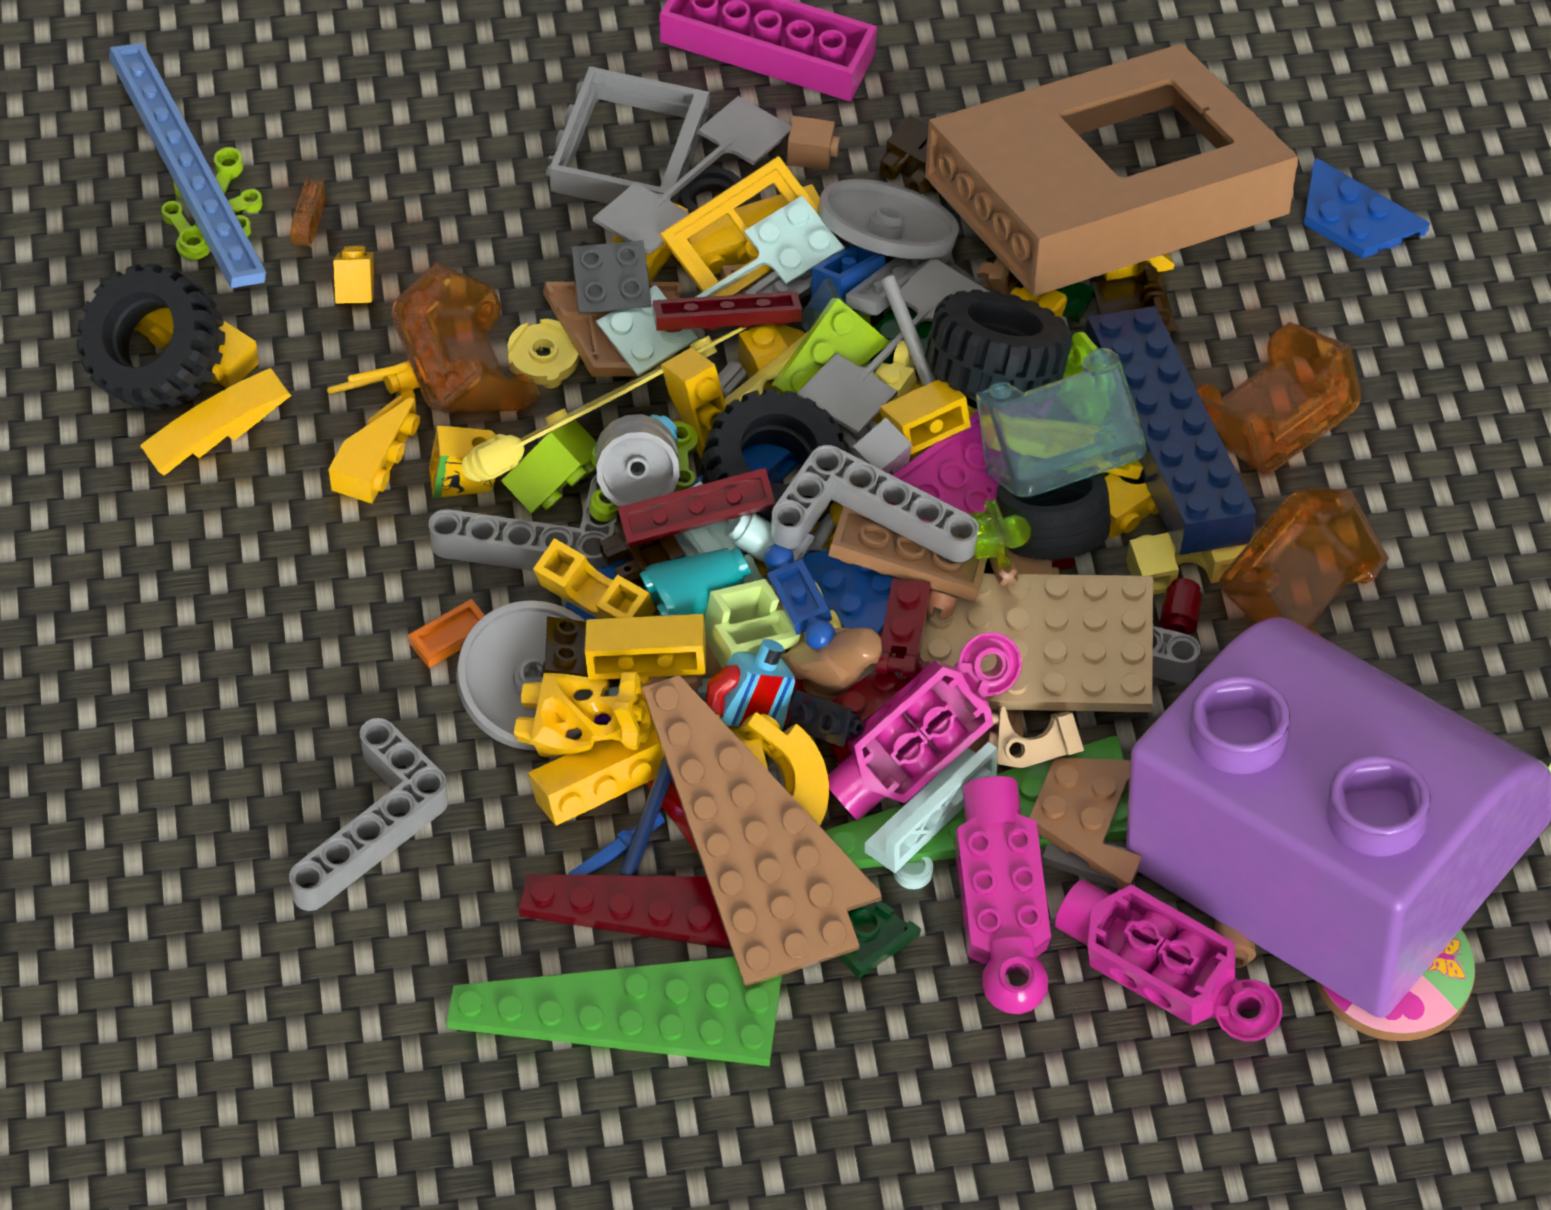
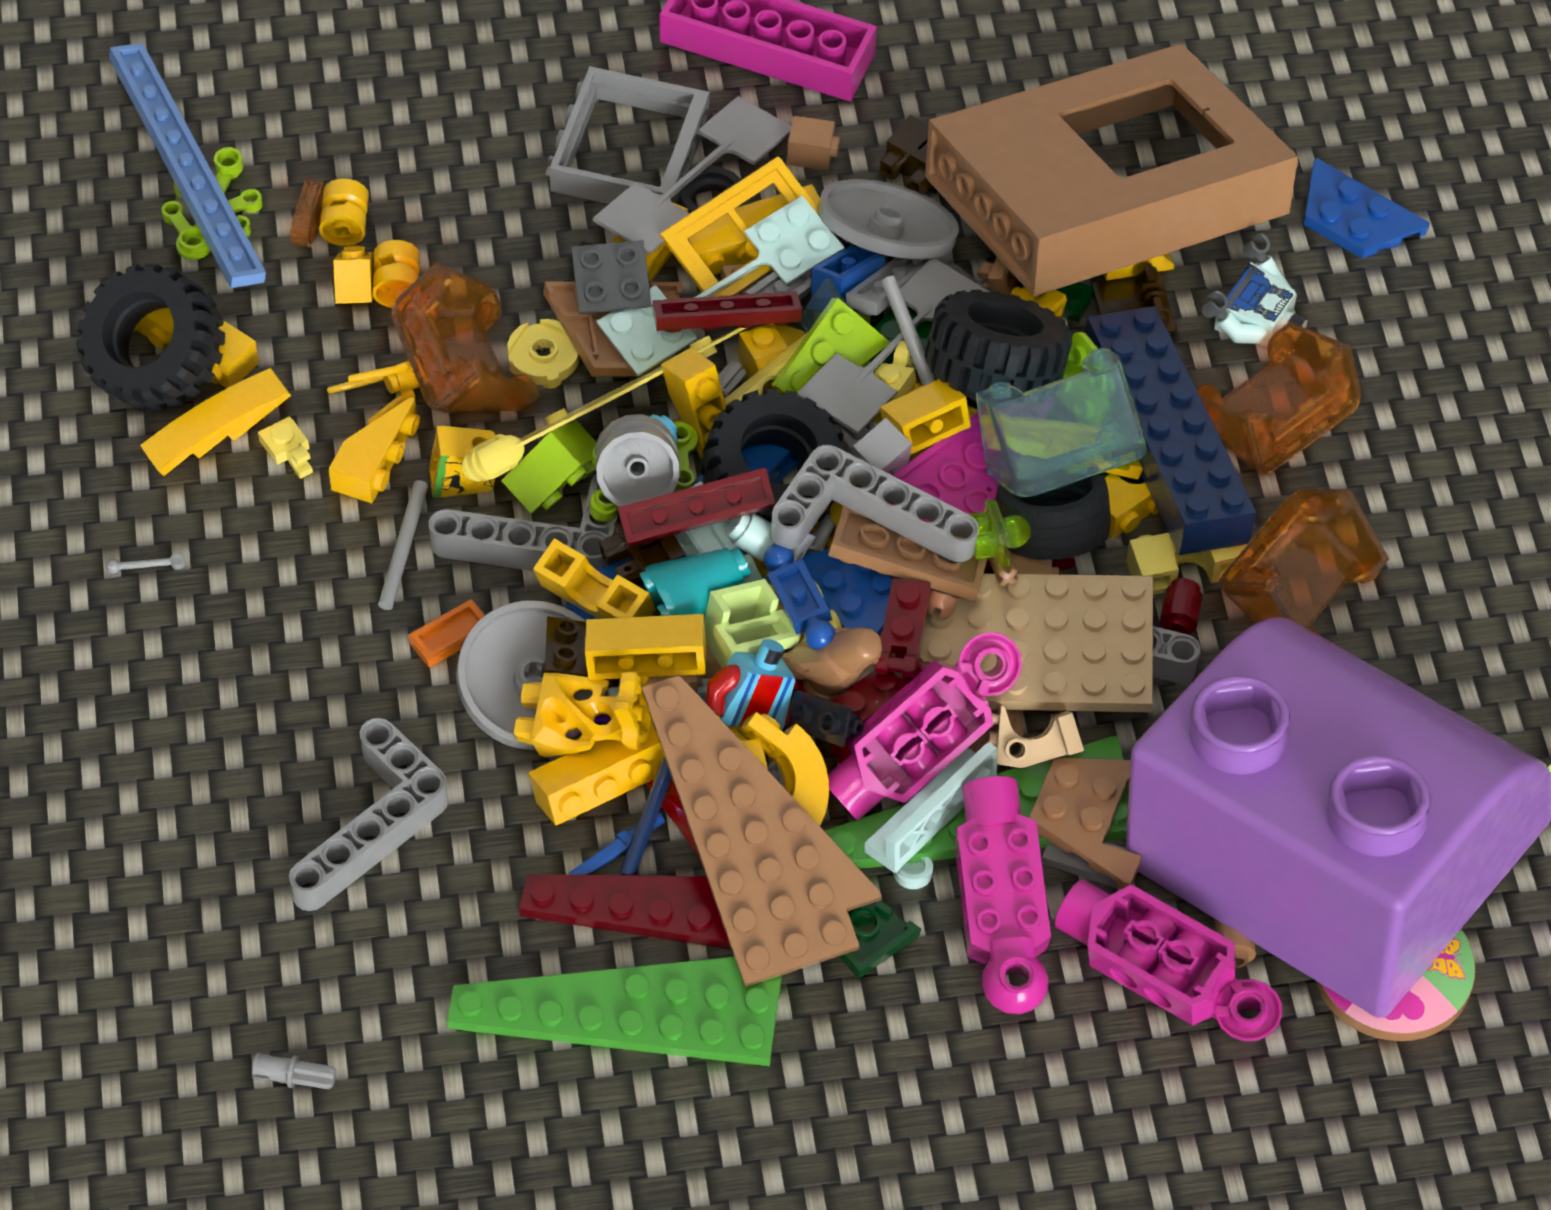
none -> light grey hinge [106,553,186,574]
none -> light grey axle [252,1053,336,1089]
none -> light yellow plate [258,416,313,479]
none -> yellow wheel [319,179,369,246]
none -> yellow wheel [372,240,420,308]
none -> light grey bar [378,480,428,610]
none -> torso [1202,233,1308,347]

